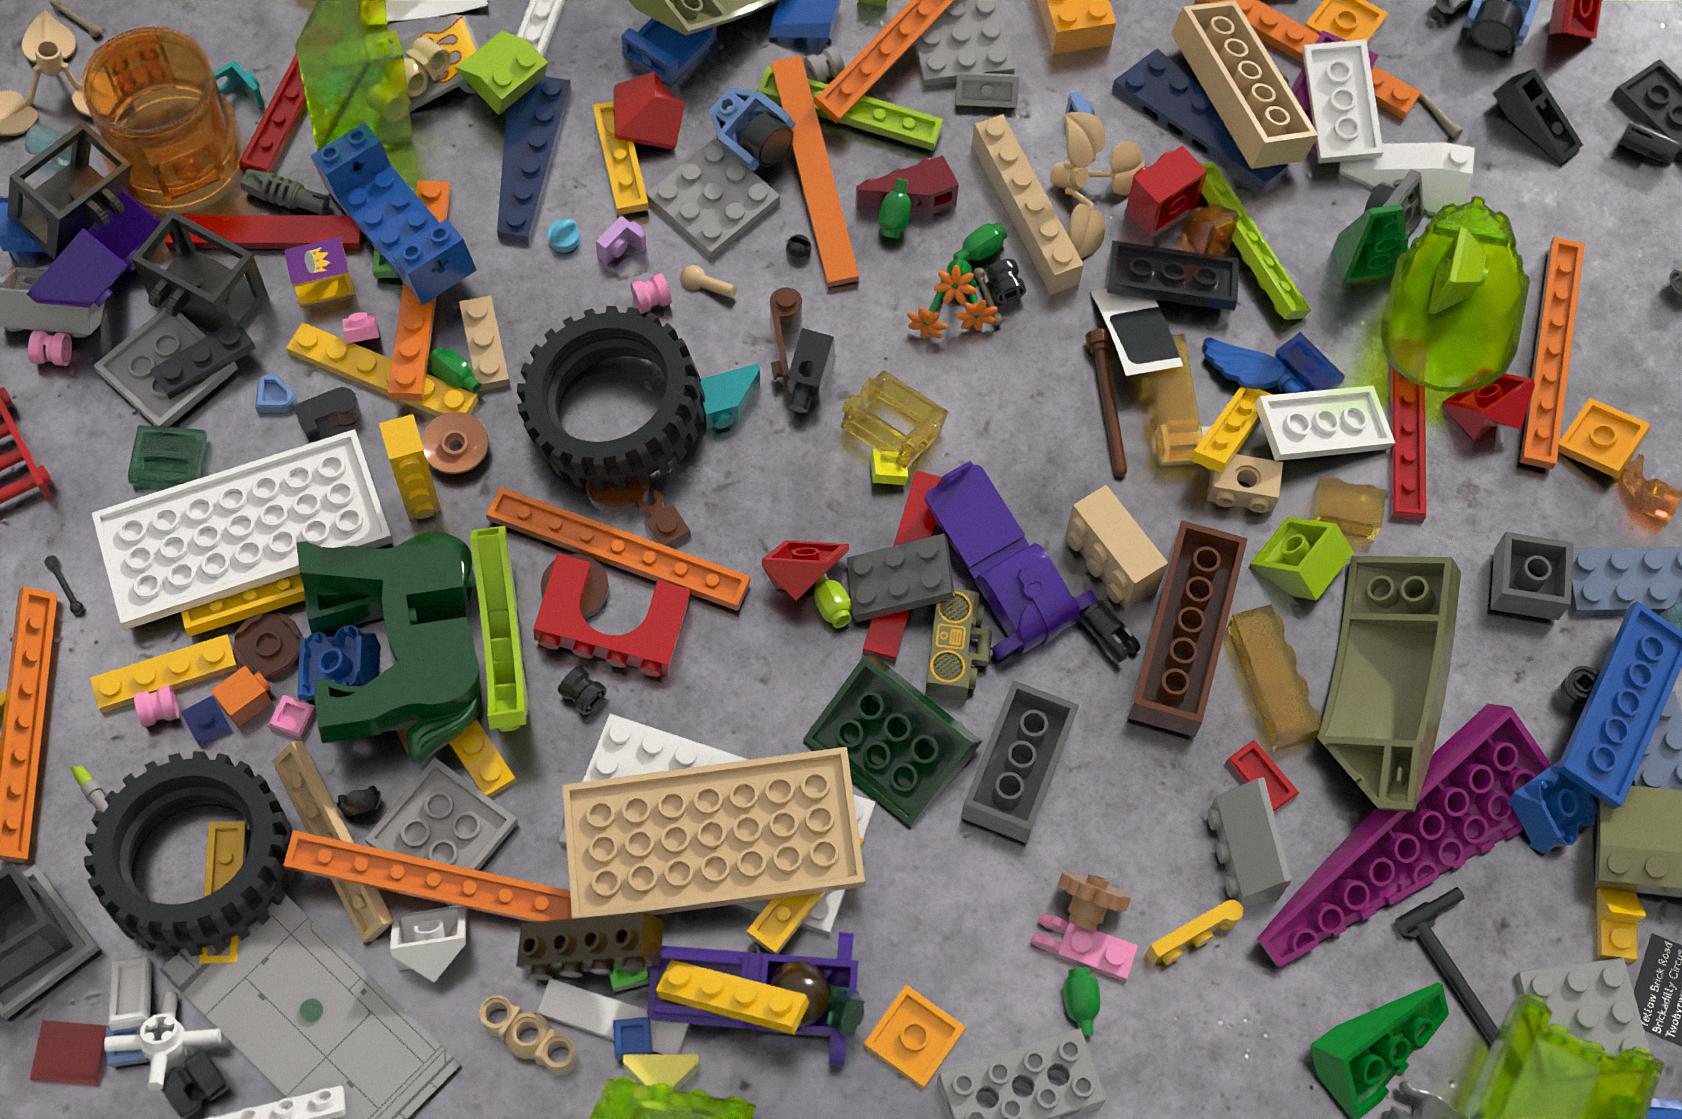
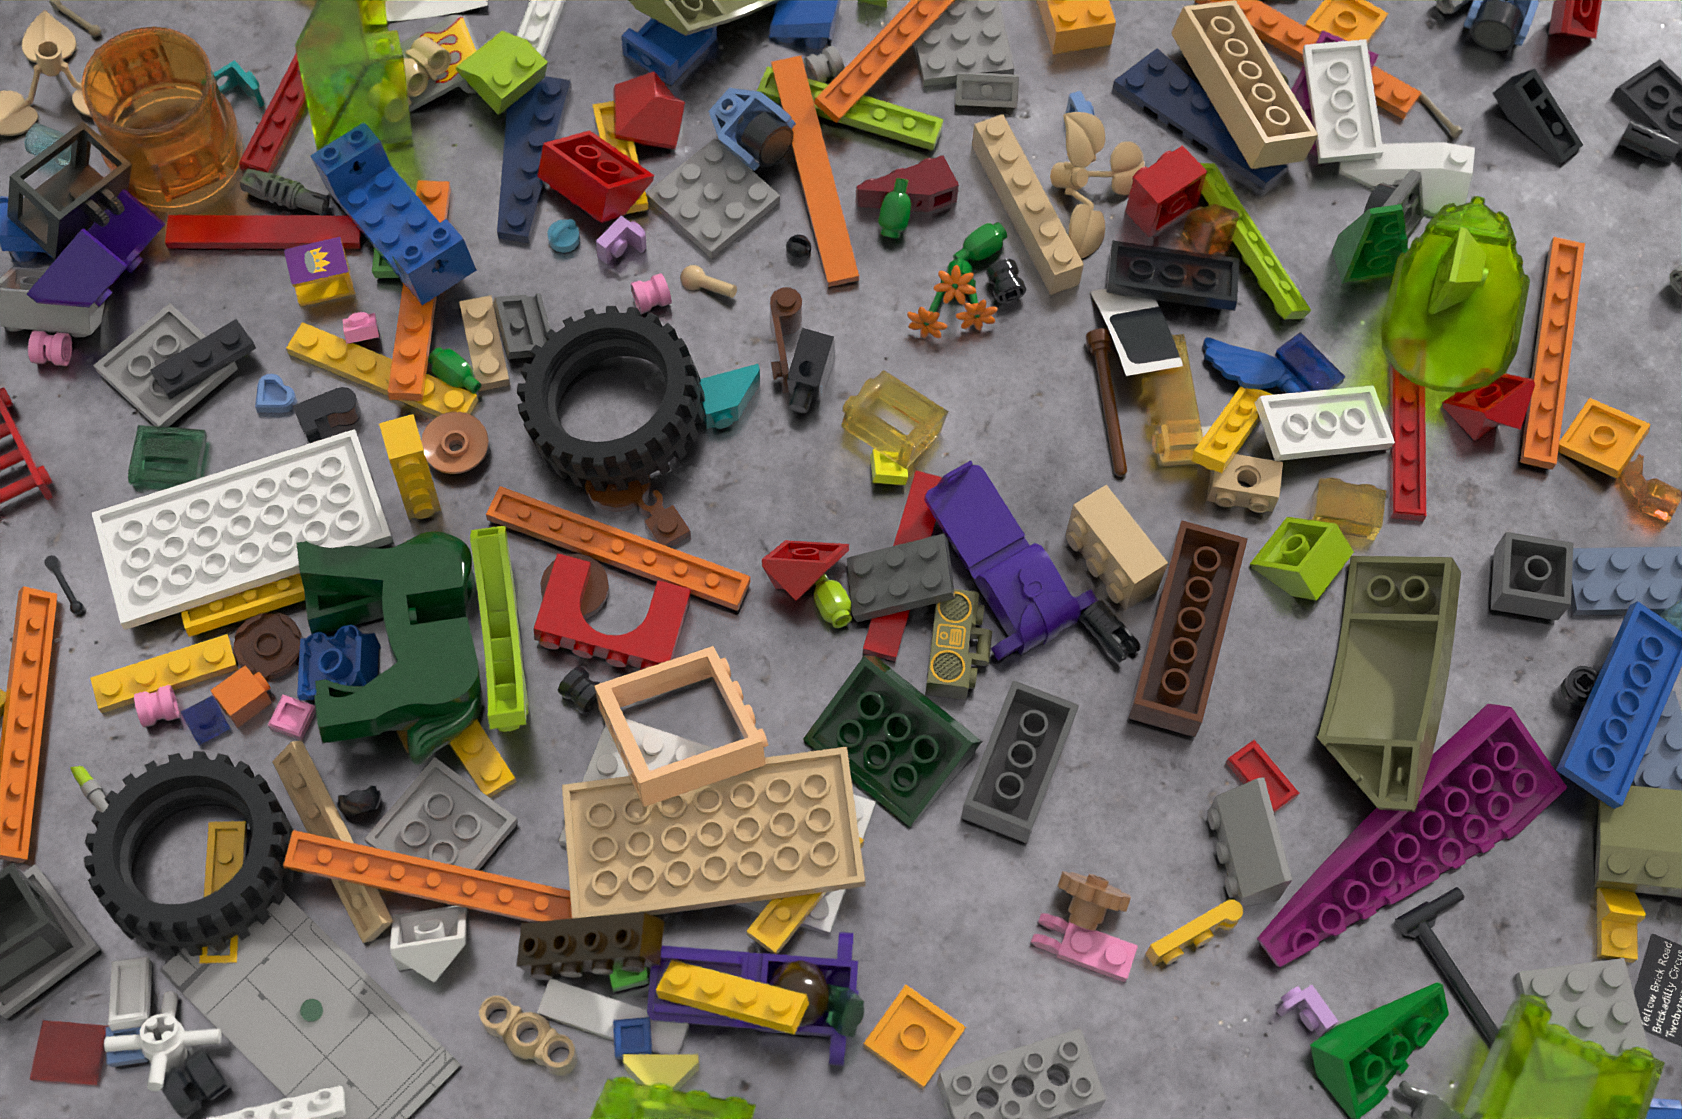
pearl dark grey piece [131,210,268,333] -> none
dark tan hinge [973,268,1002,326] -> none
green plant [1063,967,1100,1037] -> none
clear yellow brick [1227,604,1321,751] -> none
blue slope [1507,759,1598,854] -> none
none -> dark grey plate [493,293,550,359]
none -> red slope [537,130,654,223]
none -> light nougat window [594,646,768,807]
none -> lavender bracket [1277,985,1339,1037]

